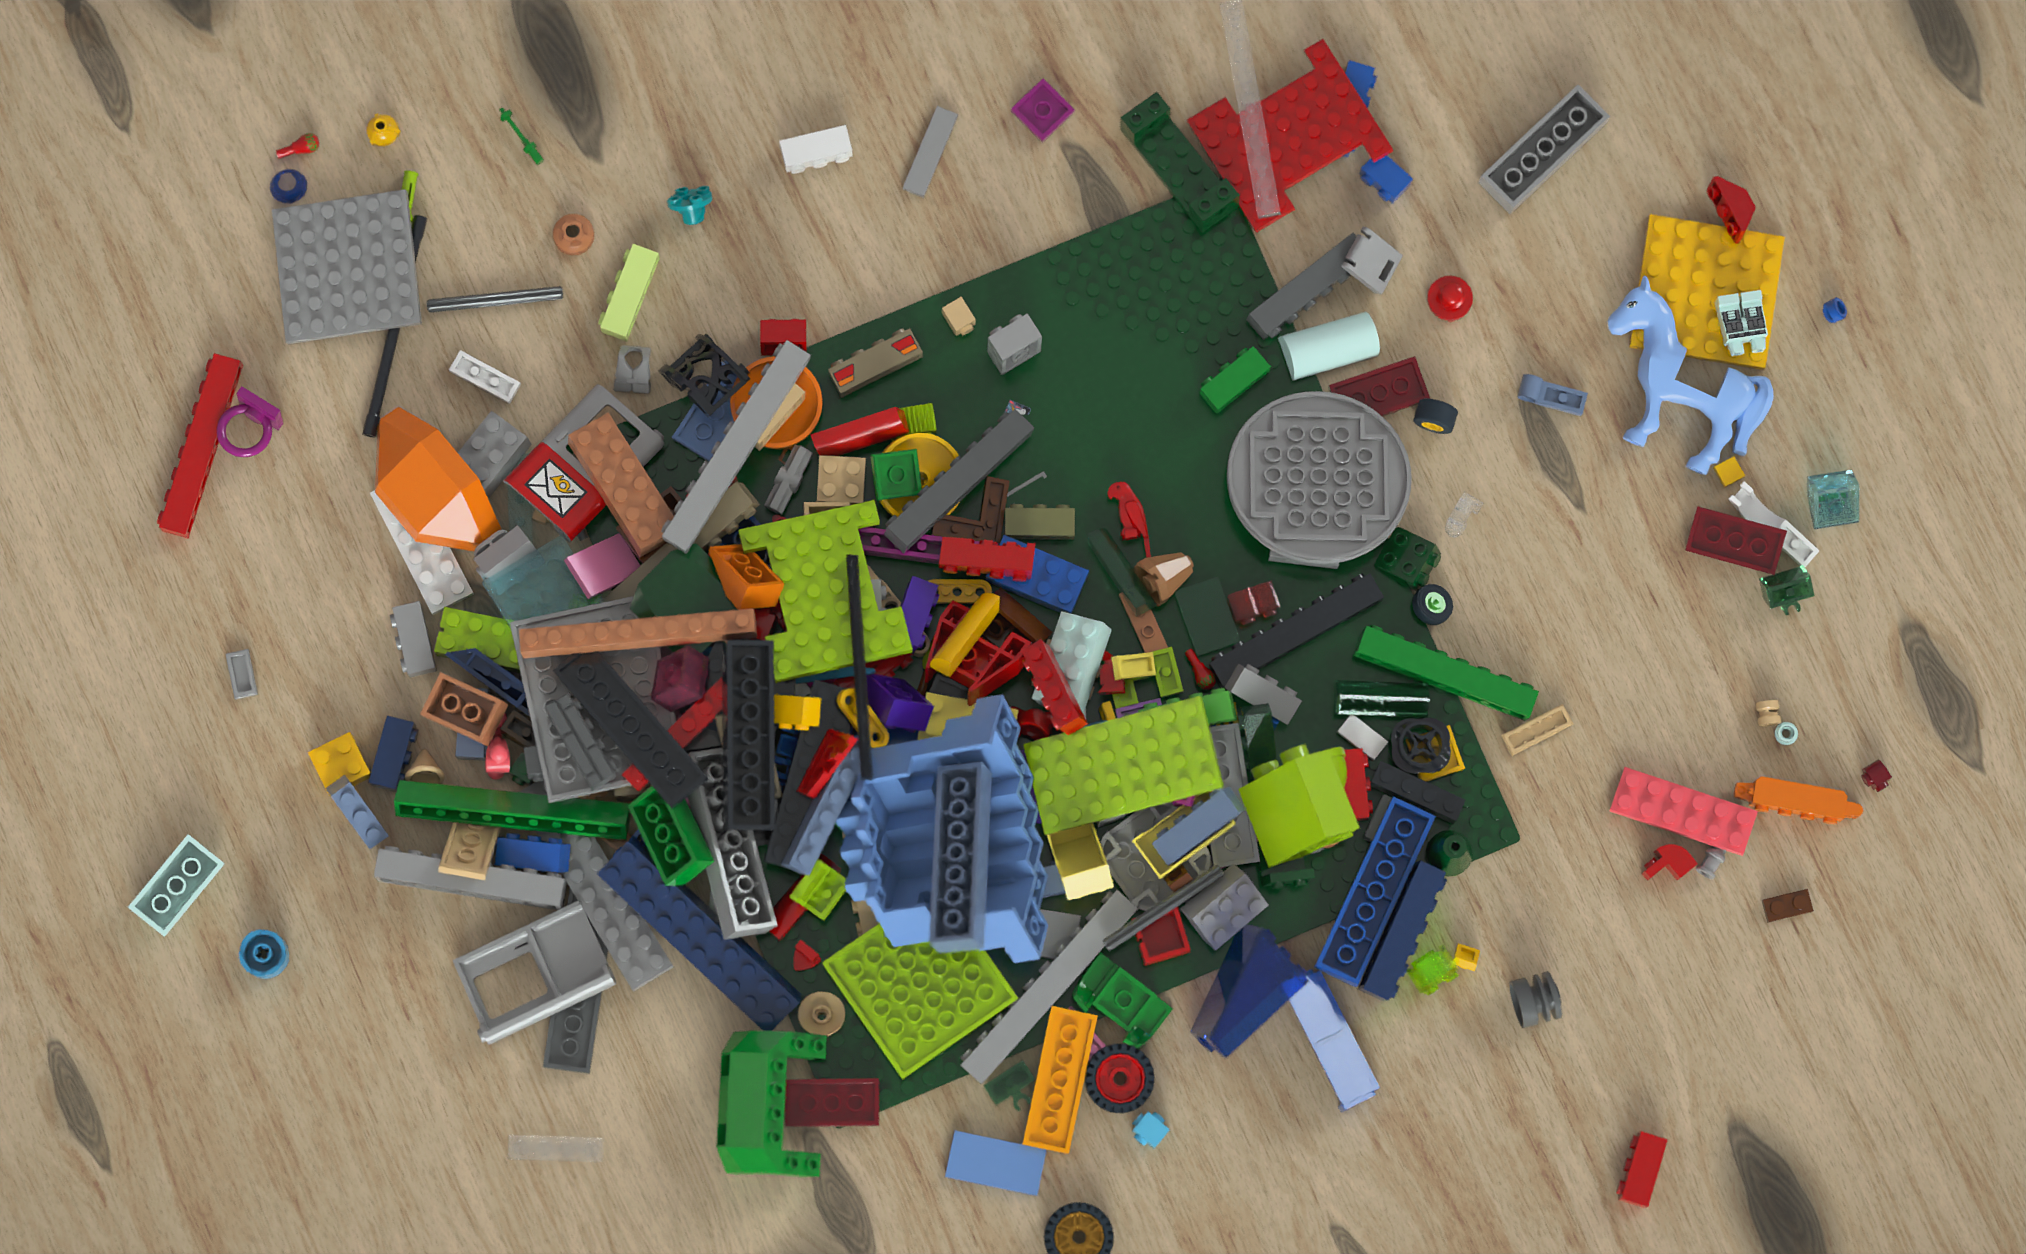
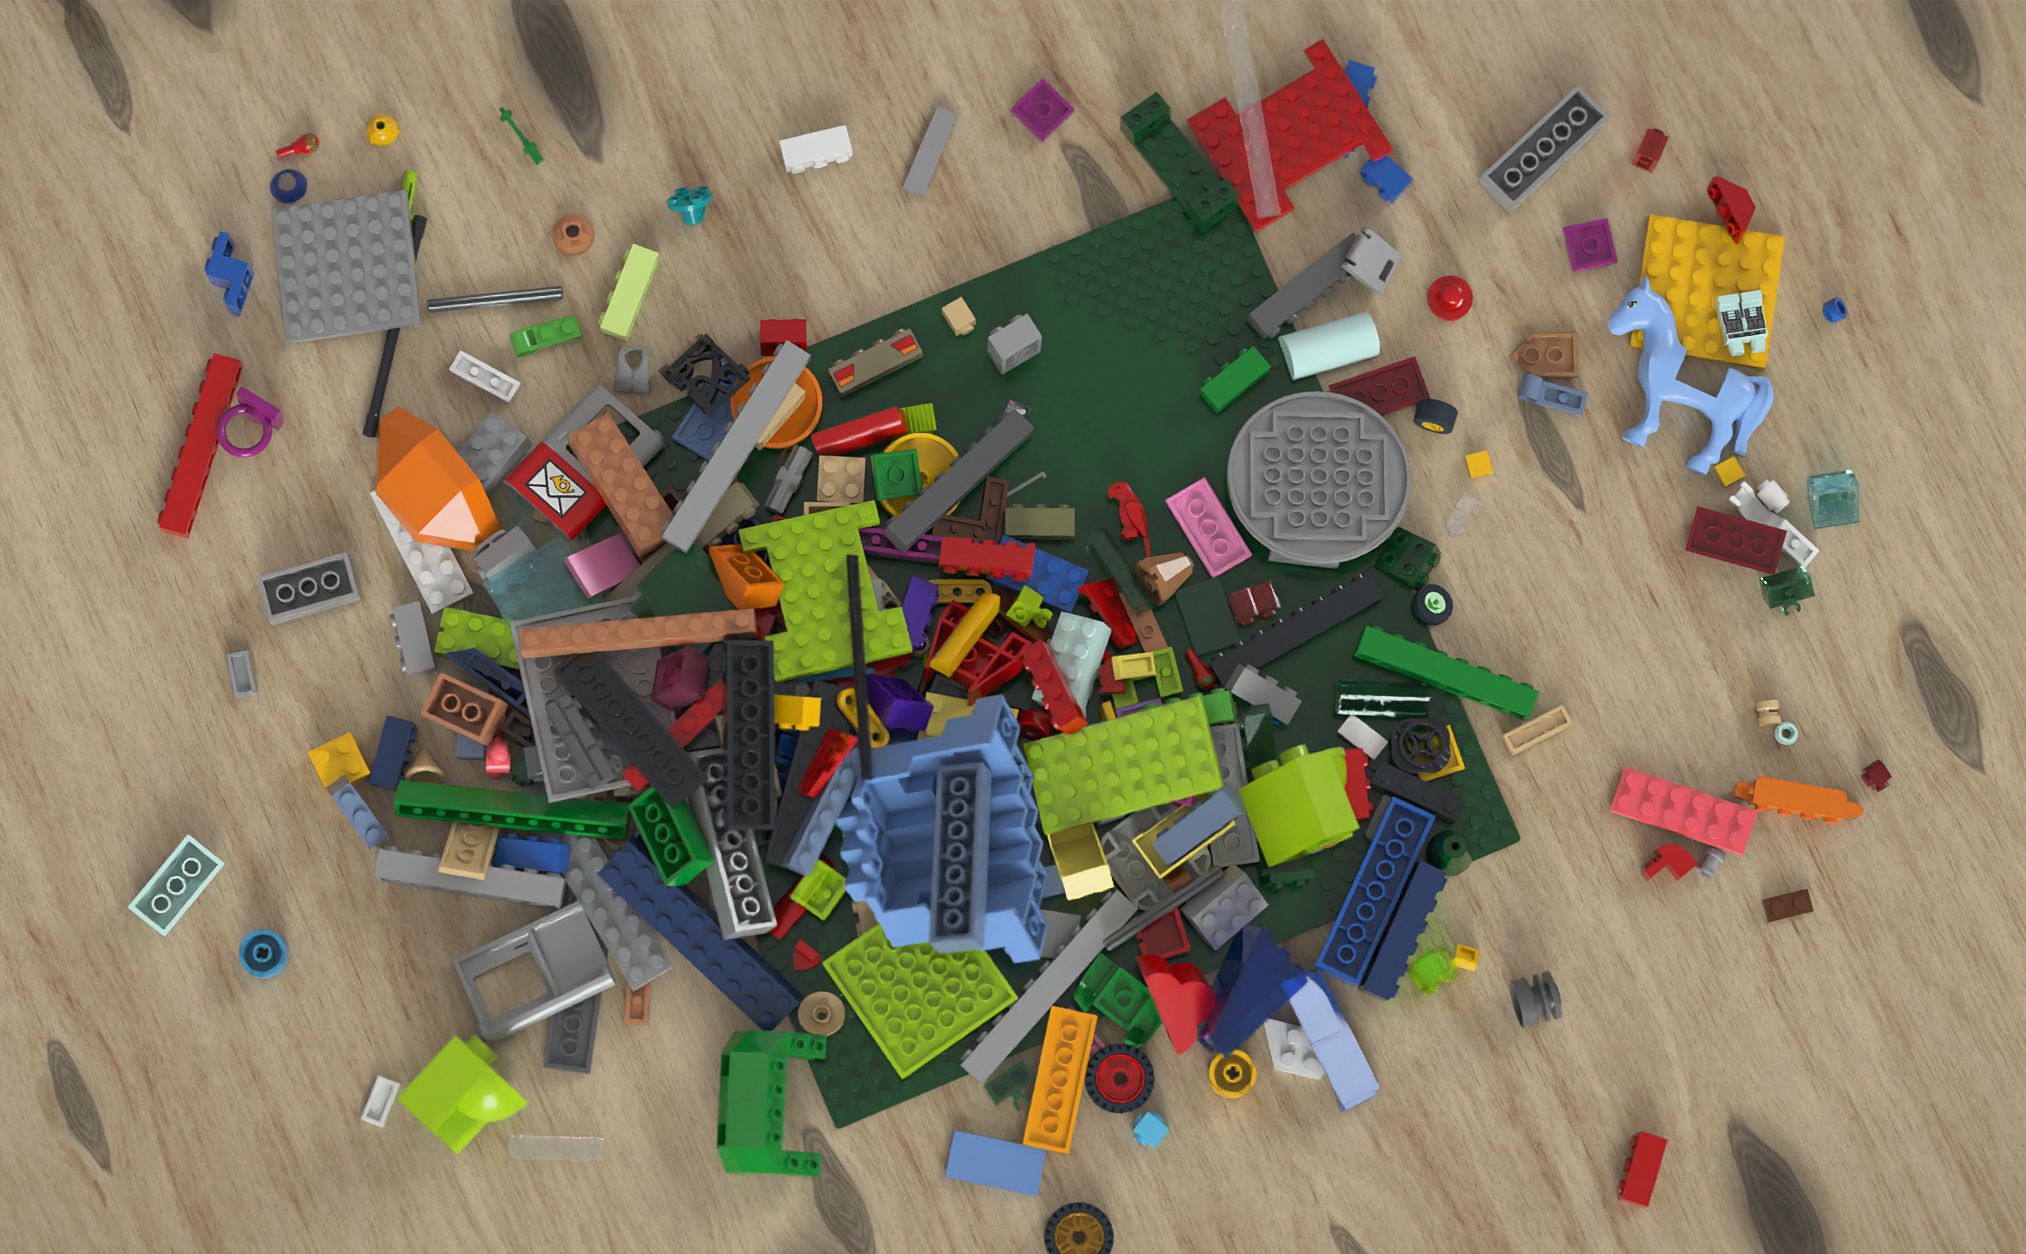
dark red plate [785,1078,879,1127] -> none
none -> blue bracket [204,231,254,316]
none -> light grey brick [257,552,362,626]
none -> white tile [361,1075,400,1128]
none -> lime piece [396,1034,529,1155]
none -> bright green plate [509,315,582,357]
none -> nougat plate [625,981,651,1025]
none -> lime brick [1006,585,1053,628]
none -> red wing [1077,579,1139,648]
none -> red brick [1136,954,1215,1055]
none -> bright pink tile [1165,477,1252,579]
none -> yellow brick [1208,1049,1257,1098]
none -> white wing [1263,1017,1325,1080]
none -> yellow tile [1464,450,1493,479]
none -> medium nougat tile [1509,332,1579,378]
none -> magenta plate [1562,218,1618,273]
none -> clear red brick [1632,128,1669,173]
none -> white brick [1757,480,1790,514]

